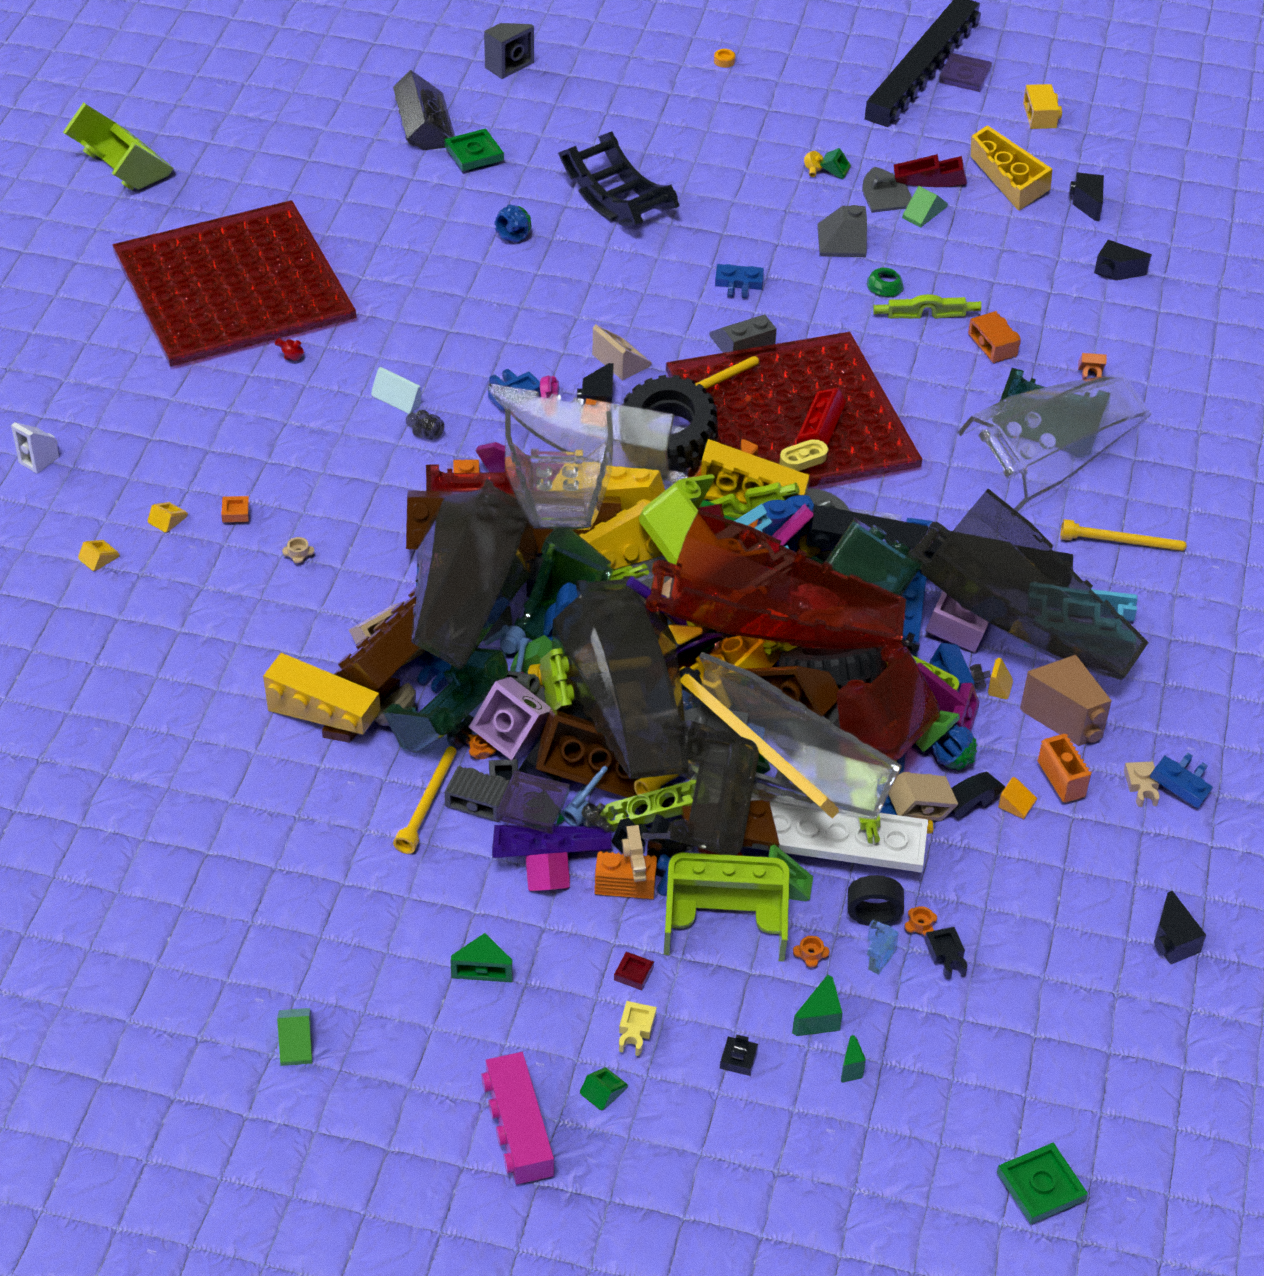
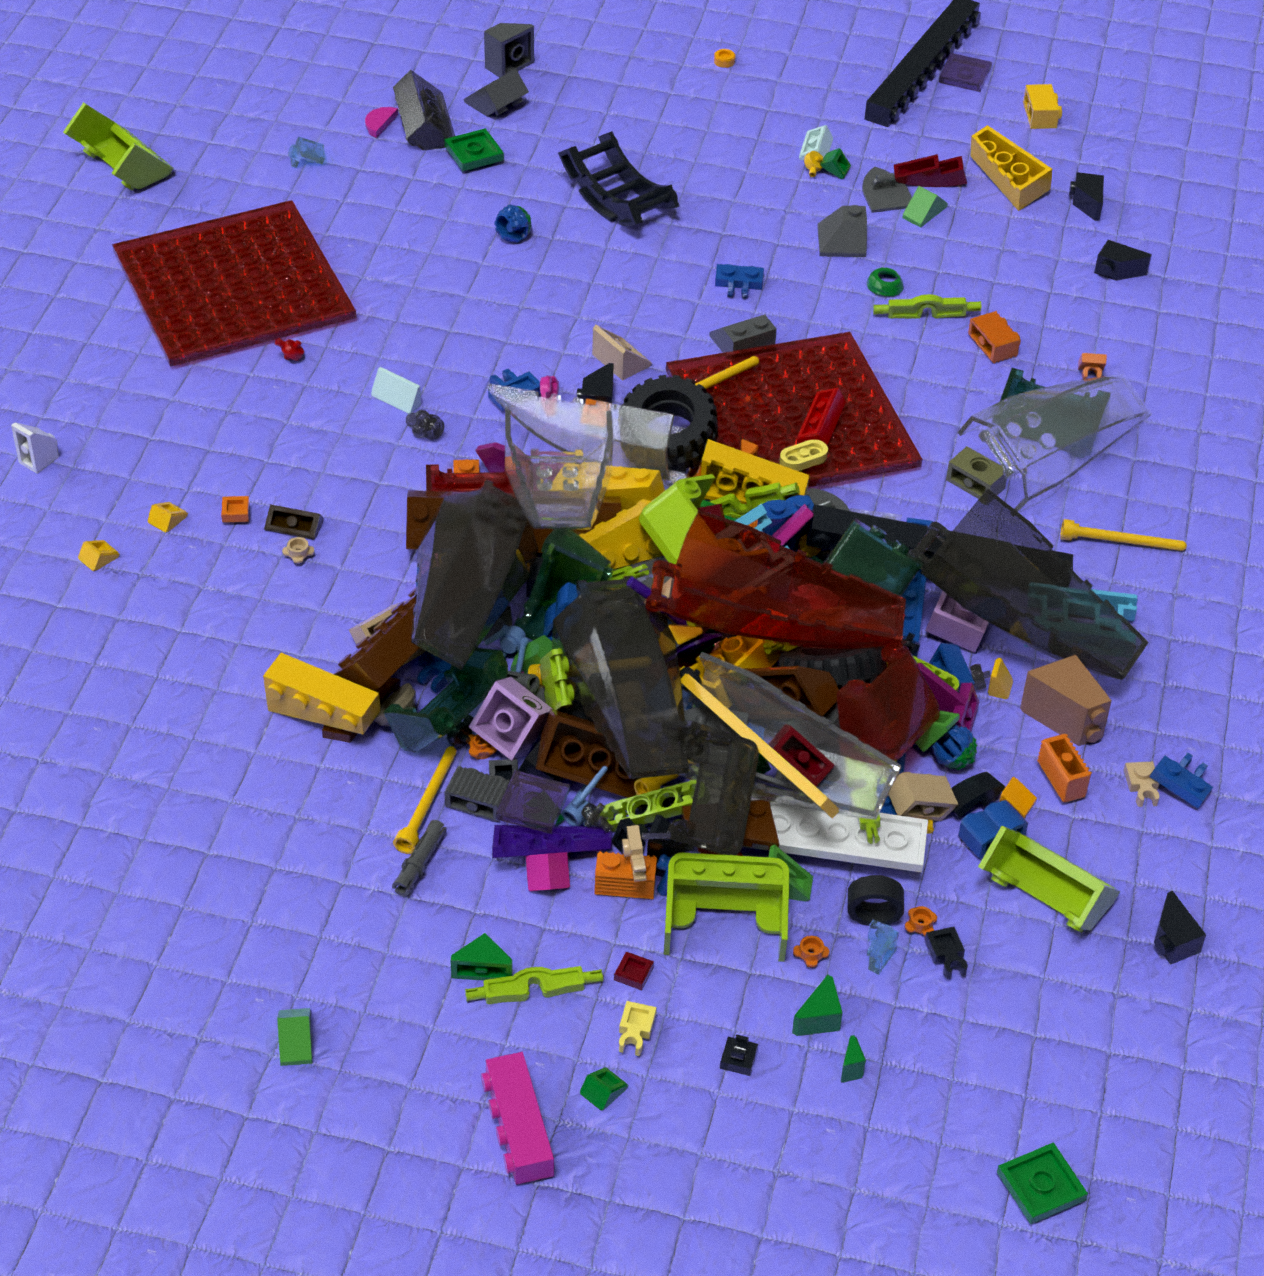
none -> dark brown slope [264,504,324,540]
none -> clear light blue bracket [288,137,326,168]
none -> dark pink tile [365,107,398,138]
none -> dark grey pin [392,820,447,896]
none -> dark grey slope [463,69,529,116]
none -> lime piece [465,966,603,1004]
none -> dark red slope [768,724,835,787]
none -> light aqua slope [799,125,833,161]
none -> olive brick [946,446,1009,504]
none -> blue brick [958,800,1028,859]
none -> lime windscreen [978,826,1120,933]

